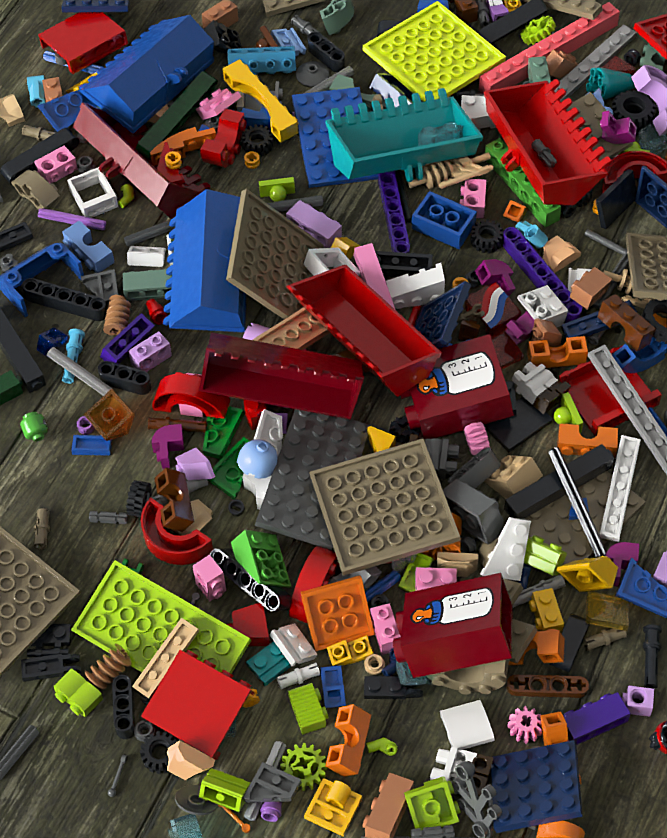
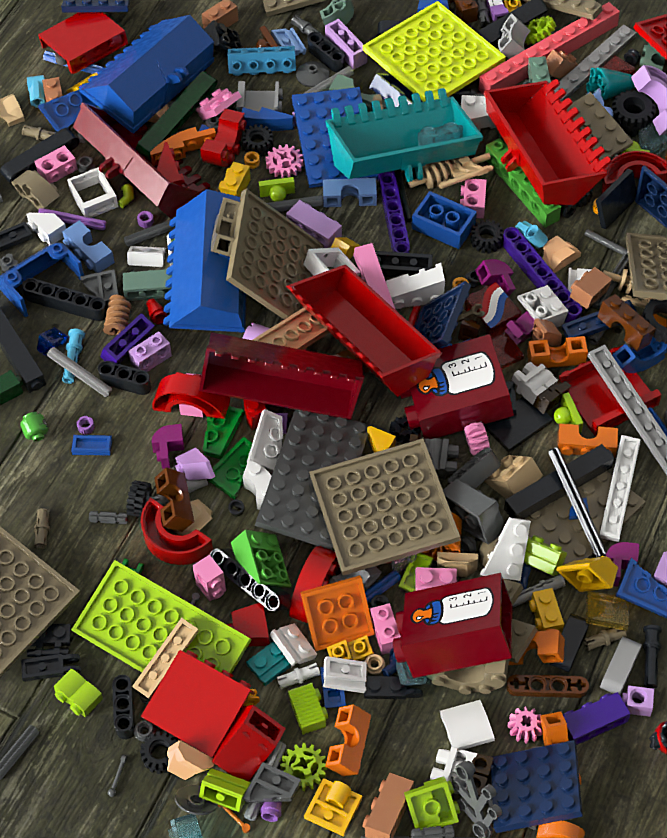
clear orange slope [83,389,135,441] -> none
medium nougat piece [85,643,132,689] -> none
reddish brown pin [148,417,207,433] -> none
light orange bush [165,151,182,169] -> none
yellow arch [223,59,299,143] -> none
light blue cylinder [237,439,278,479] -> none
lime arm [366,738,398,756] -> none
orange slope [503,200,528,223] -> none
dark grey axle [531,139,557,168] -> none
magenta brick [600,111,636,144] -> none
none -> white slope [26,213,66,245]
none -> medium lavender axle [137,211,154,228]
none -> dark tan arch [211,197,241,257]
none -> red slope [212,705,286,782]
none -> yellow brick [219,162,251,197]
none -> bright pink gear [266,144,304,178]
none -> medium blue arch [323,178,377,207]
none -> white plate [323,656,367,693]
none -> lavender brick [325,19,367,70]
none -> light grey brick [498,13,530,59]
none -> light grey beam [600,636,642,695]

